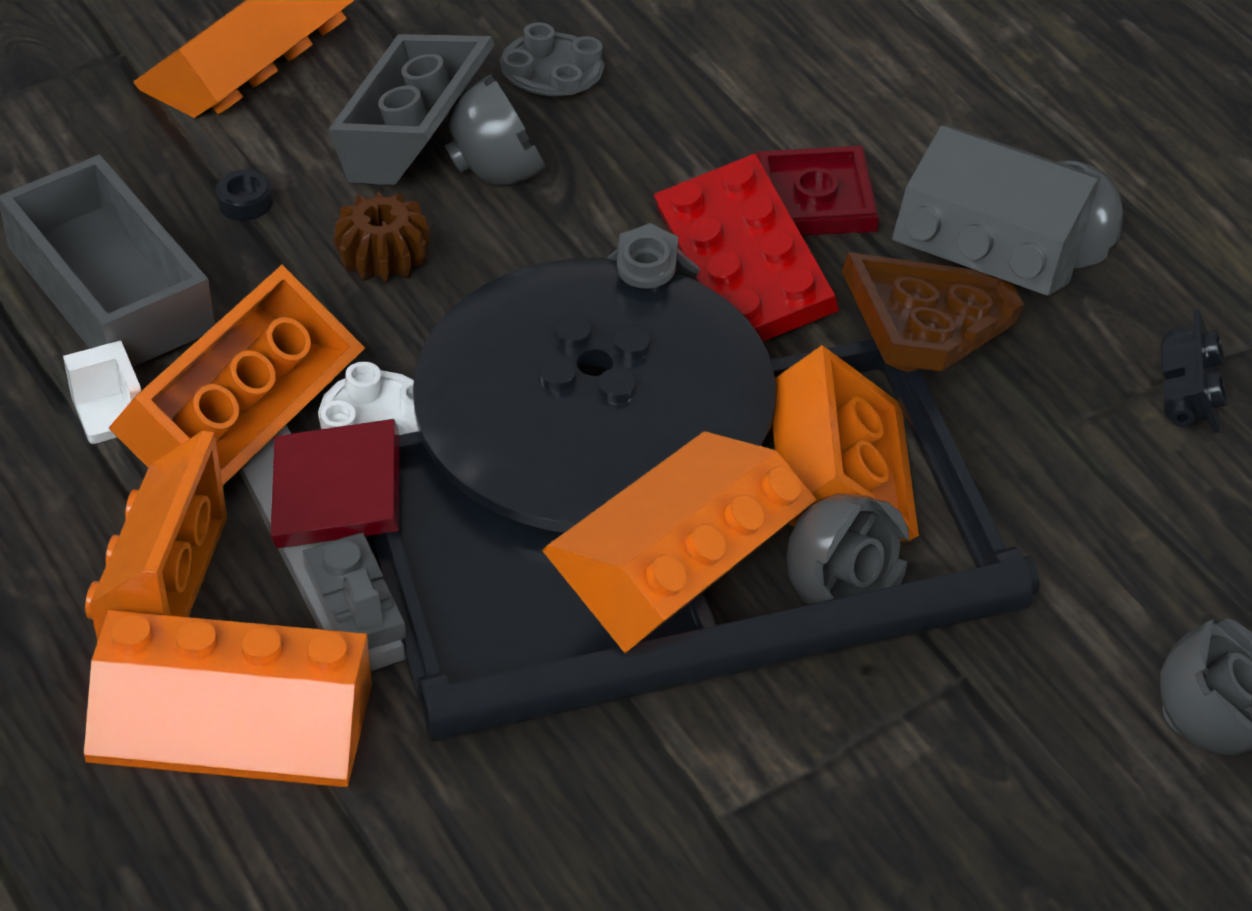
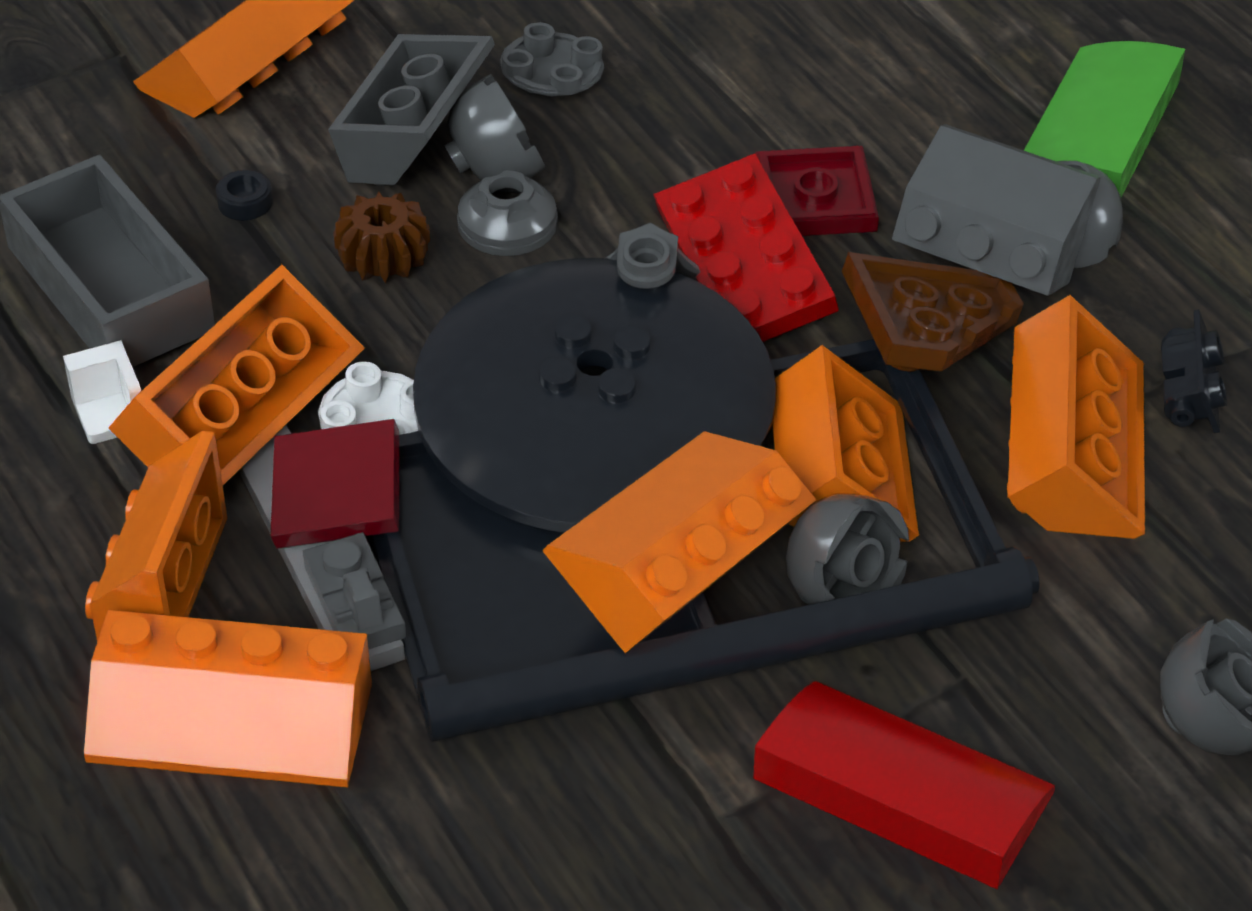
none -> dark grey piece [457,170,558,256]
none -> red slope [753,681,1055,890]
none -> orange slope [1007,295,1145,539]
none -> bright green slope [1024,41,1185,197]

